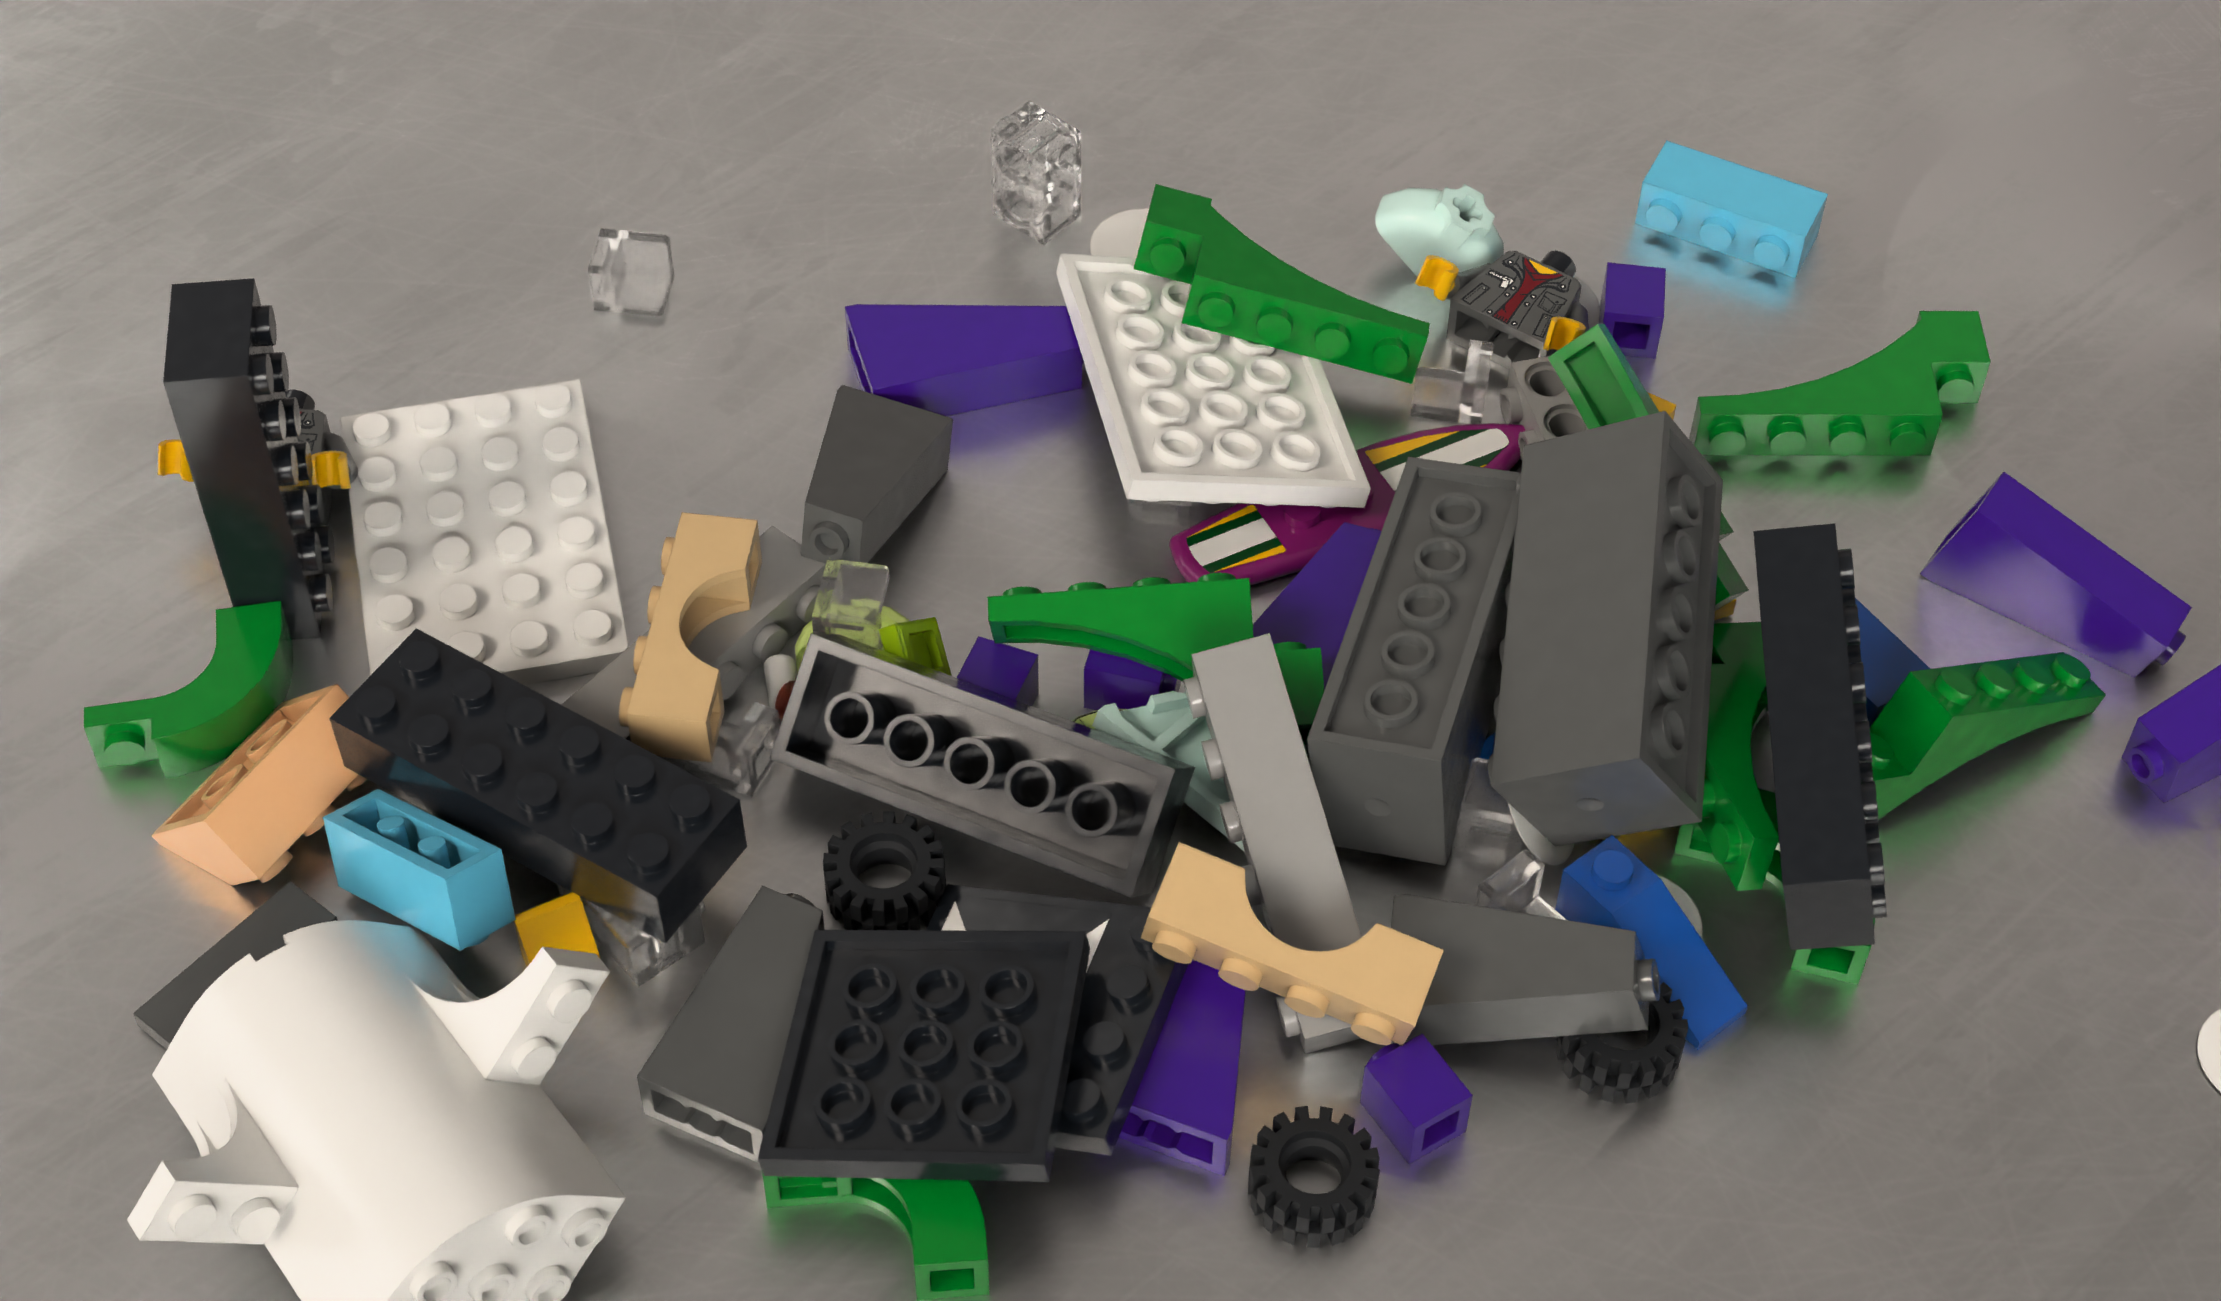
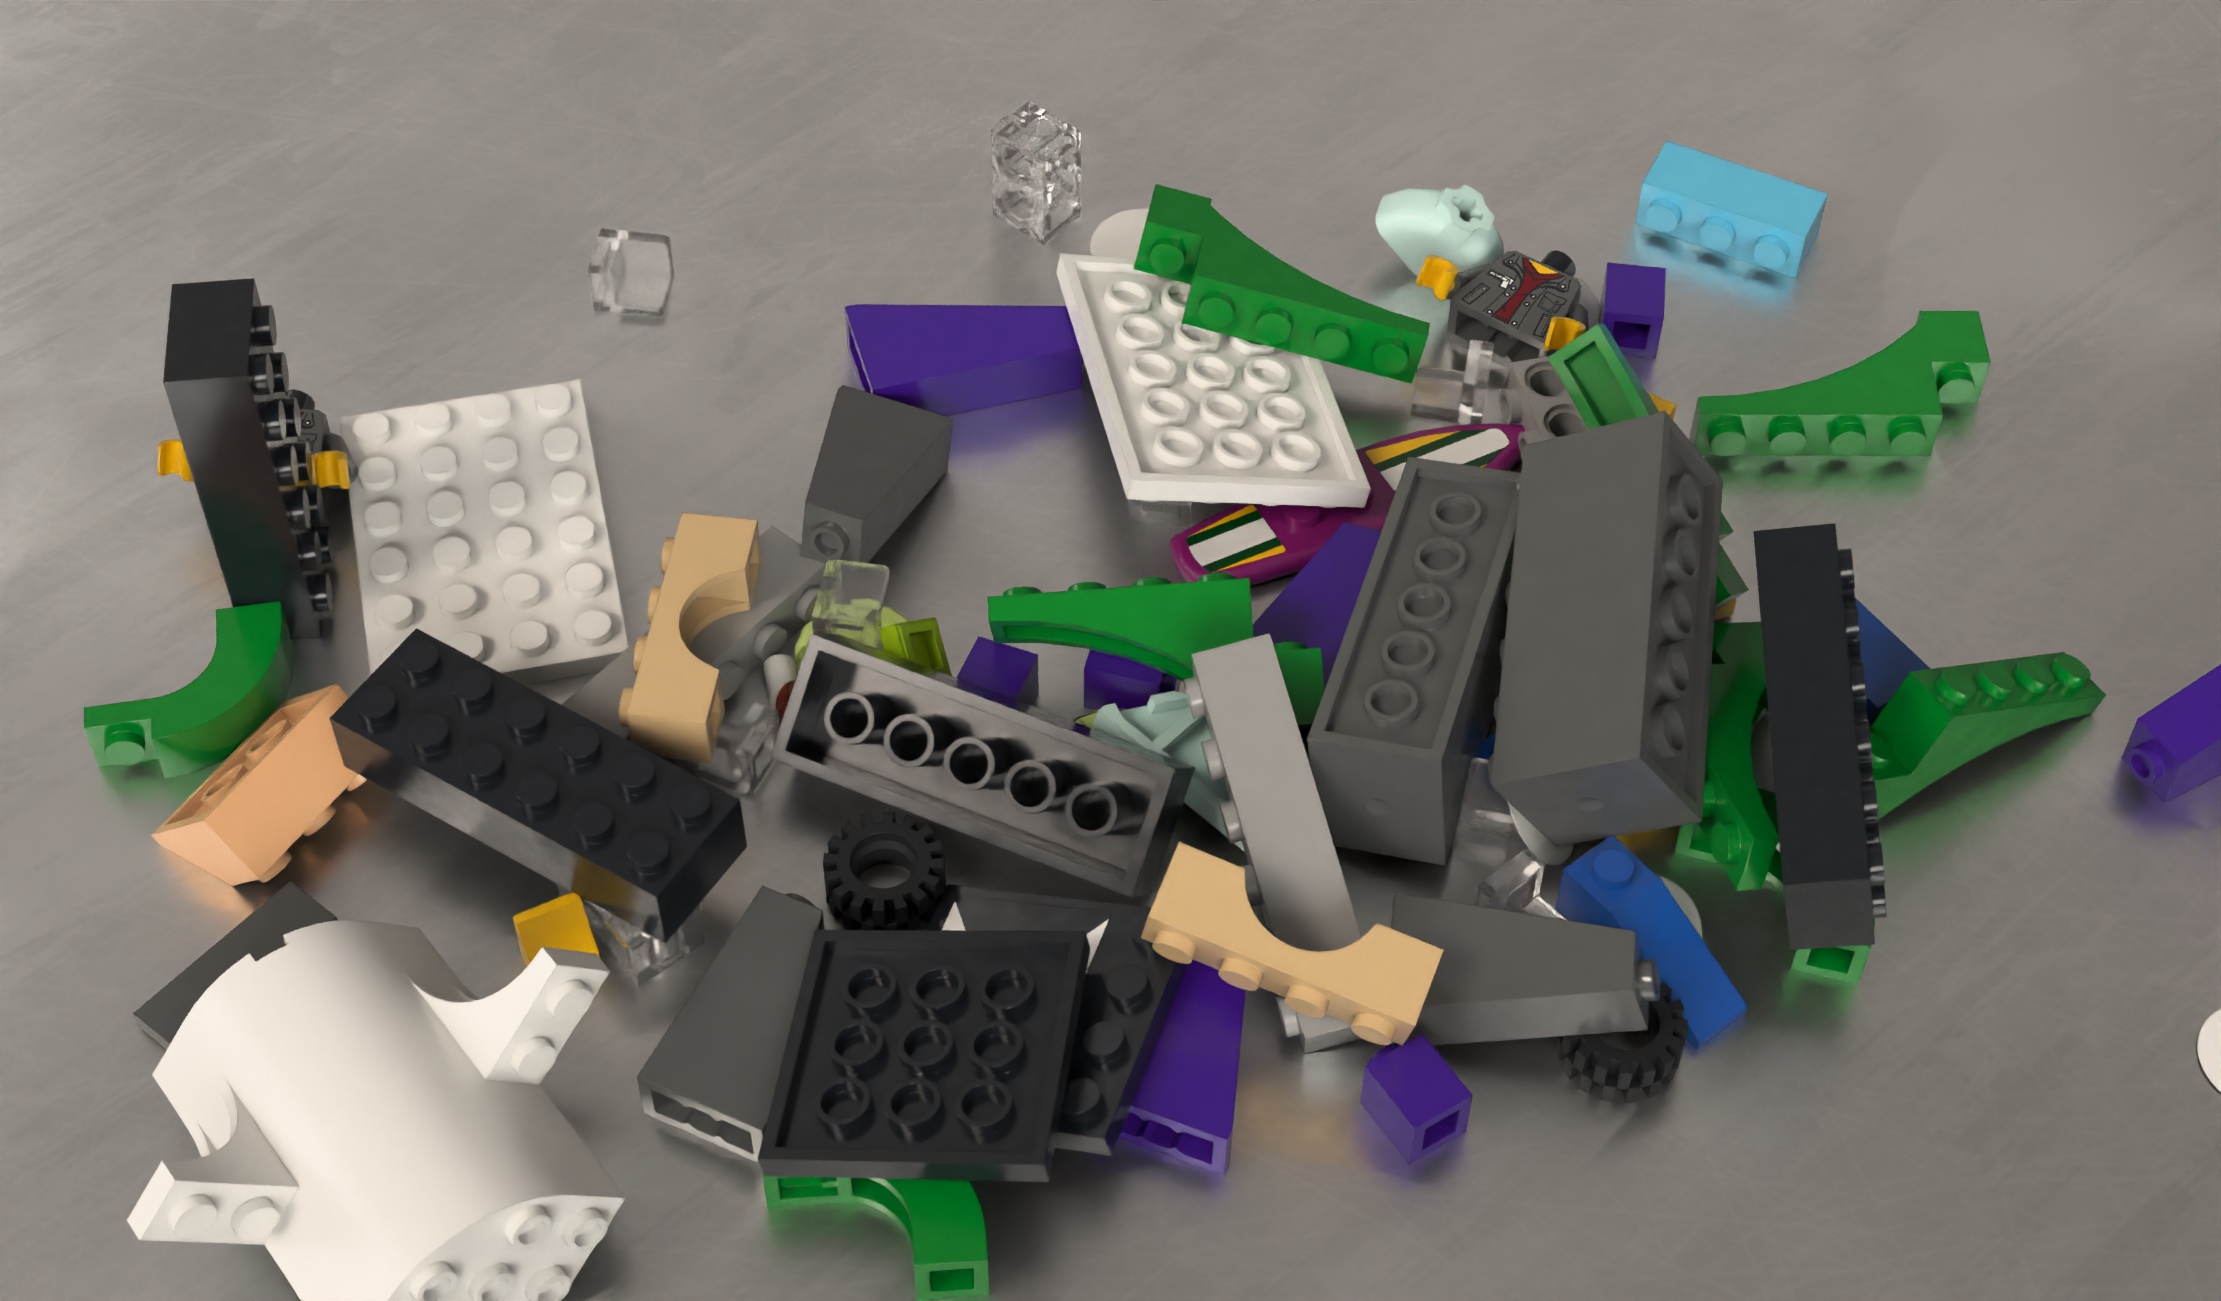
medium azure brick [323,789,516,951] -> none
black tyre [1248,1106,1380,1248] -> none
dark purple slope [1920,472,2192,678] -> none

